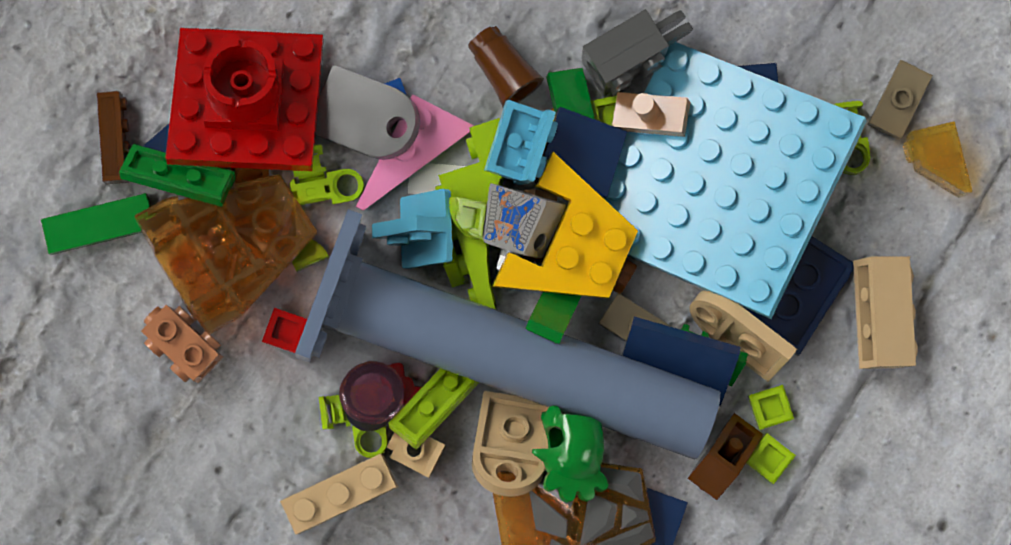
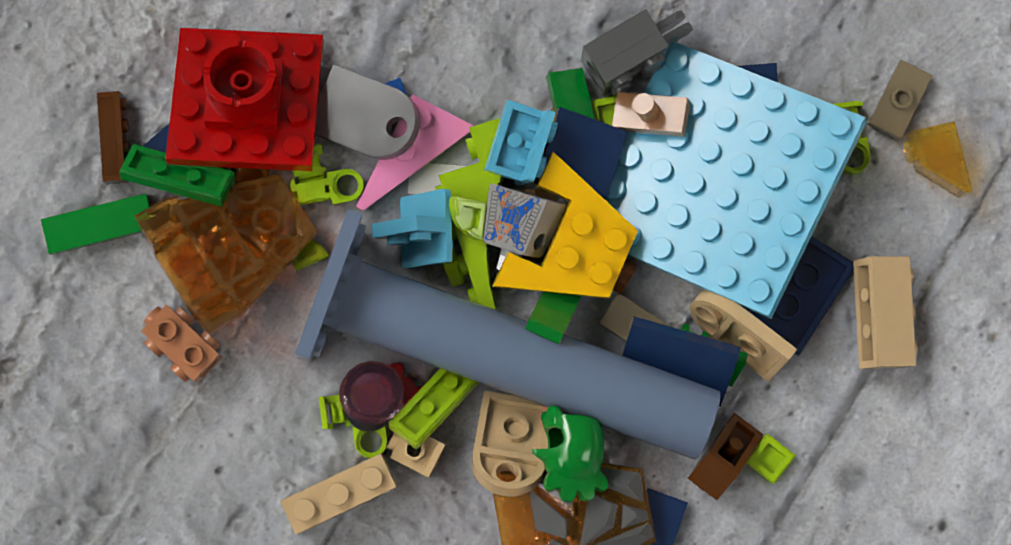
red plate [262,307,307,353] -> none
reddish brown plant [468,26,544,108] -> none
lime tile [747,385,794,430] -> none

